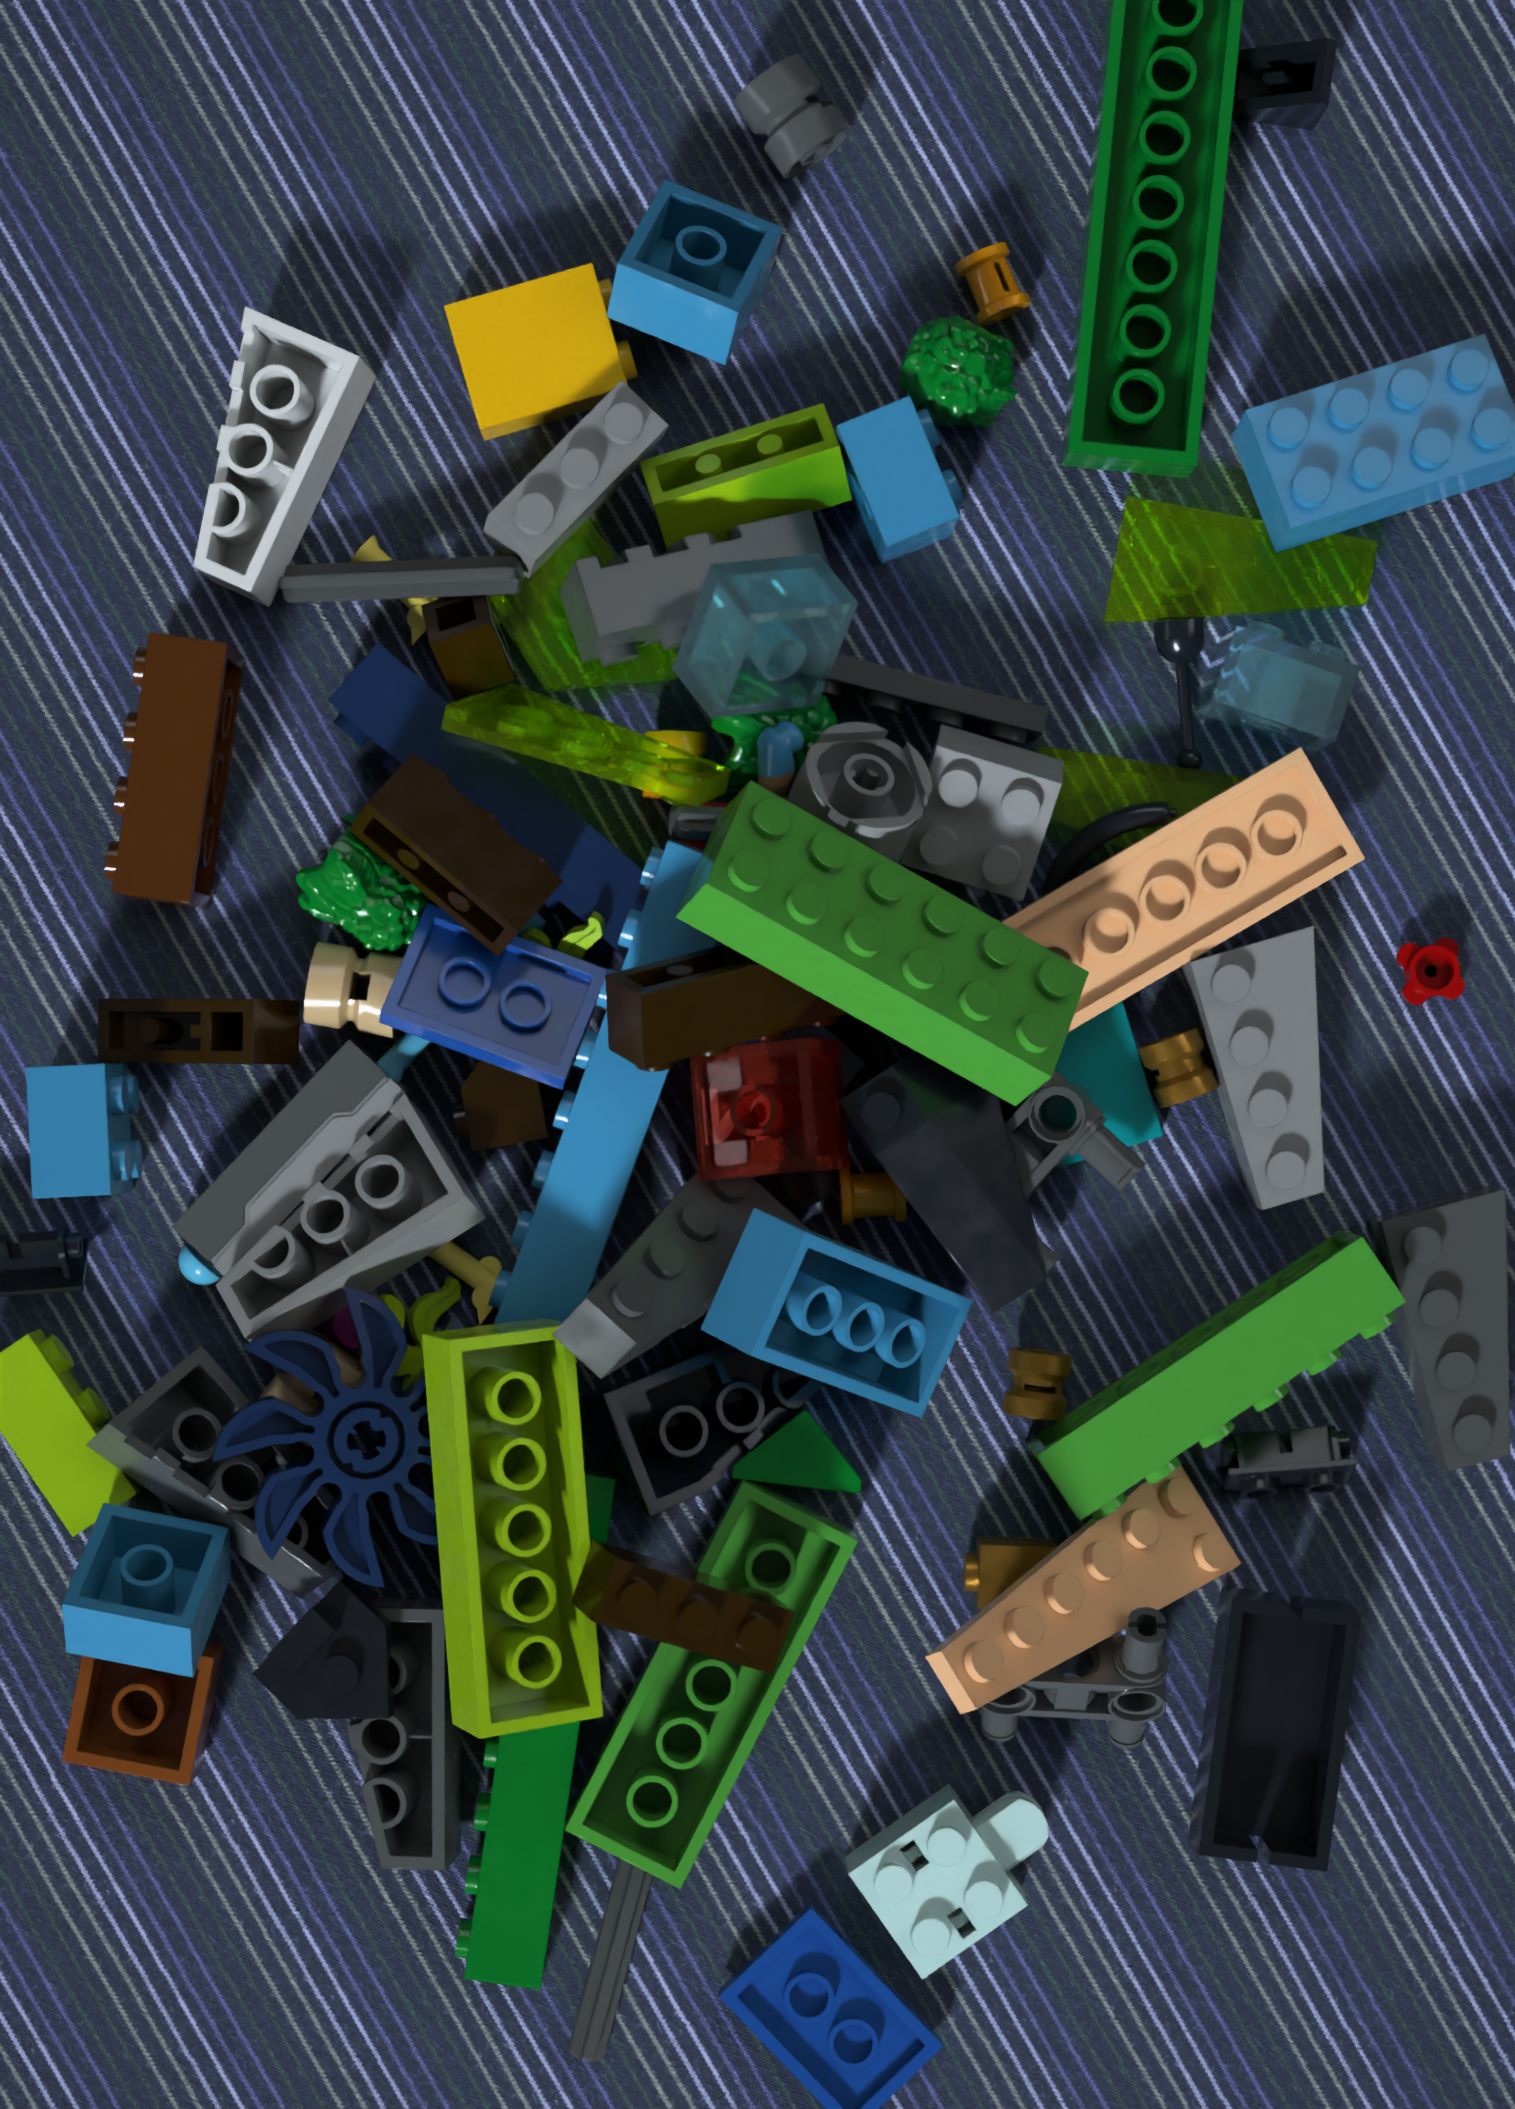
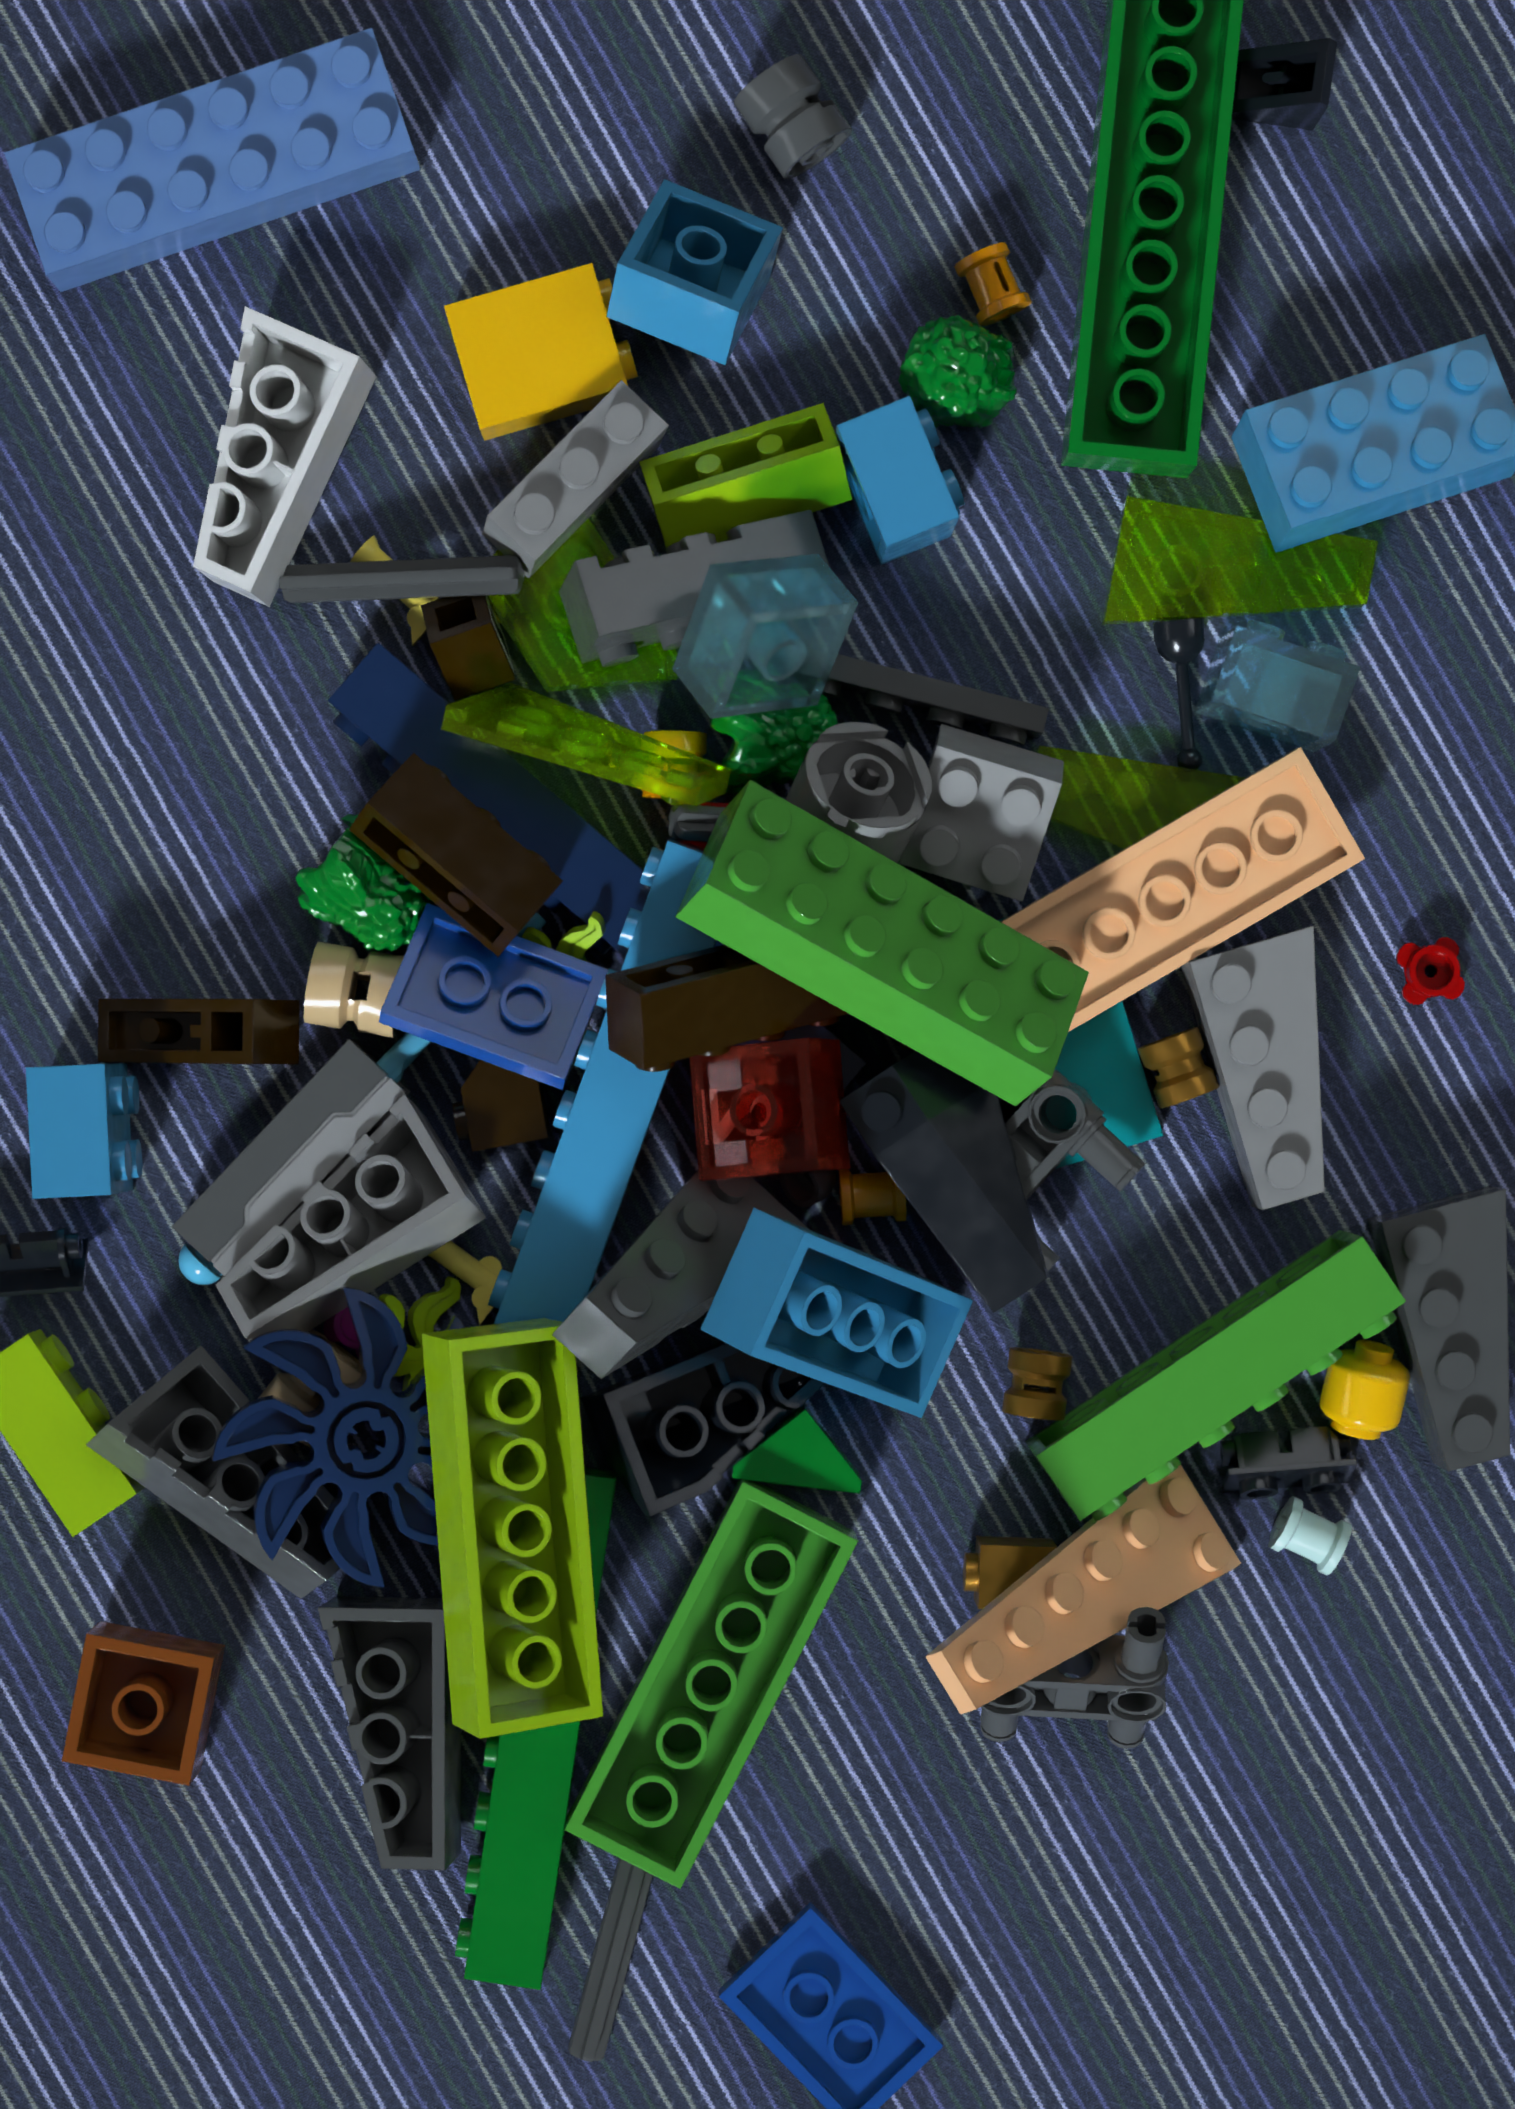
dark azure brick [62,1503,231,1678] -> none
reddish brown brick [105,632,245,909] -> none
black plate [253,1577,394,1720] -> none
dark brown brick [571,1540,795,1674] -> none
dark azure arm [757,721,804,800] -> none
light aqua brick [846,1784,1048,1980] -> none
black piece [1042,801,1176,894] -> none
black piece [1188,1586,1361,1872] -> none
none -> medium blue brick [4,28,421,292]
none -> light aqua bush [1268,1496,1352,1576]
none -> yellow head [1320,1340,1410,1440]

